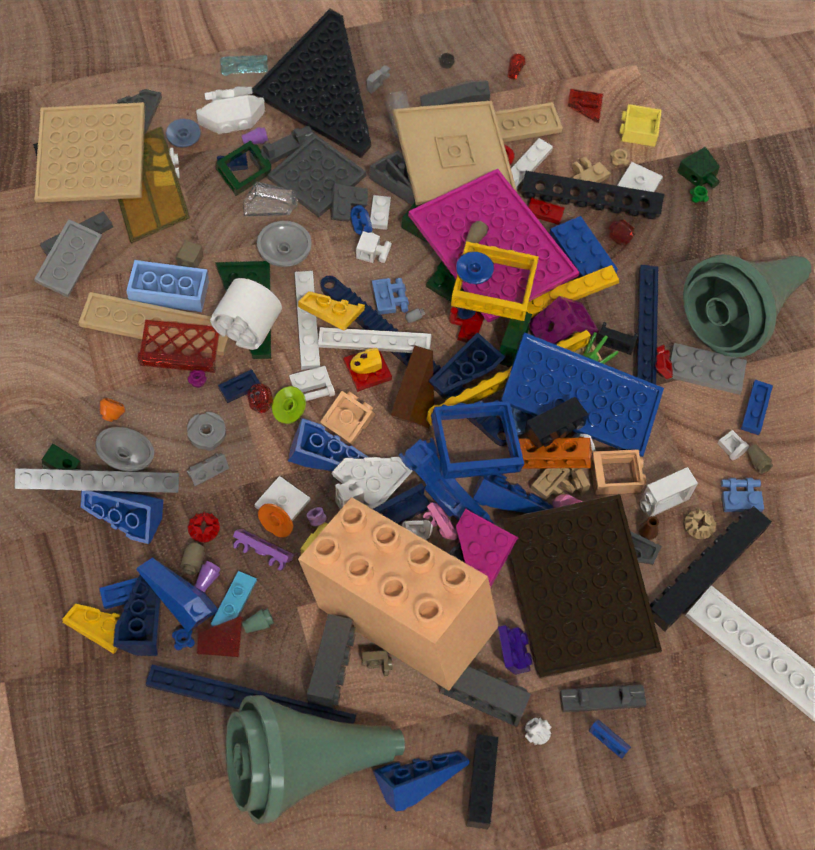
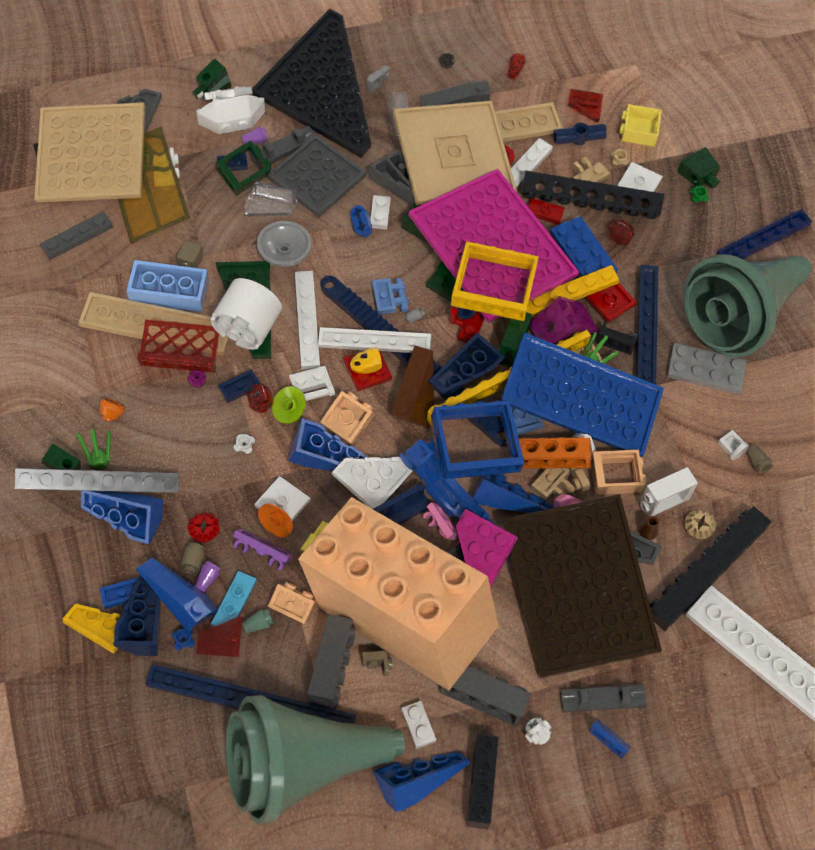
light grey plate [34,219,102,297] -> none
light grey dish [95,427,154,471] -> none
sand blue dish [166,119,201,147] -> none
light grey hinge [186,453,229,486] -> none
light grey plate [187,412,226,451] -> none
clear light blue plate [220,55,268,76] -> none
yellow wing [298,291,365,331] -> none
lavender bush [307,507,327,526] -> none
dark grey plate [331,184,368,222] -> none
white hinge [335,480,364,510] -> none
white brick [356,231,392,263] -> none
white plate [402,520,433,540] -> none
blue dish [456,252,494,284] -> none
dark tan cone [465,221,488,244] -> none
dark purple plate [498,625,533,675] -> none
black brick [524,397,588,449] -> none
red plate [655,344,673,380] -> none
medium blue plate [721,478,764,512] -> none
blue plate [741,380,773,435] -> none
none -> bright green plant [77,429,111,470]
none -> dark green torso [192,58,232,100]
none -> white plate [233,434,255,454]
none -> light nougat bracket [268,582,317,624]
none -> white plate [401,701,436,749]
none -> dark blue piece [553,123,607,145]
none -> red plate [585,283,637,323]
none -> clear blue plate [716,209,812,259]

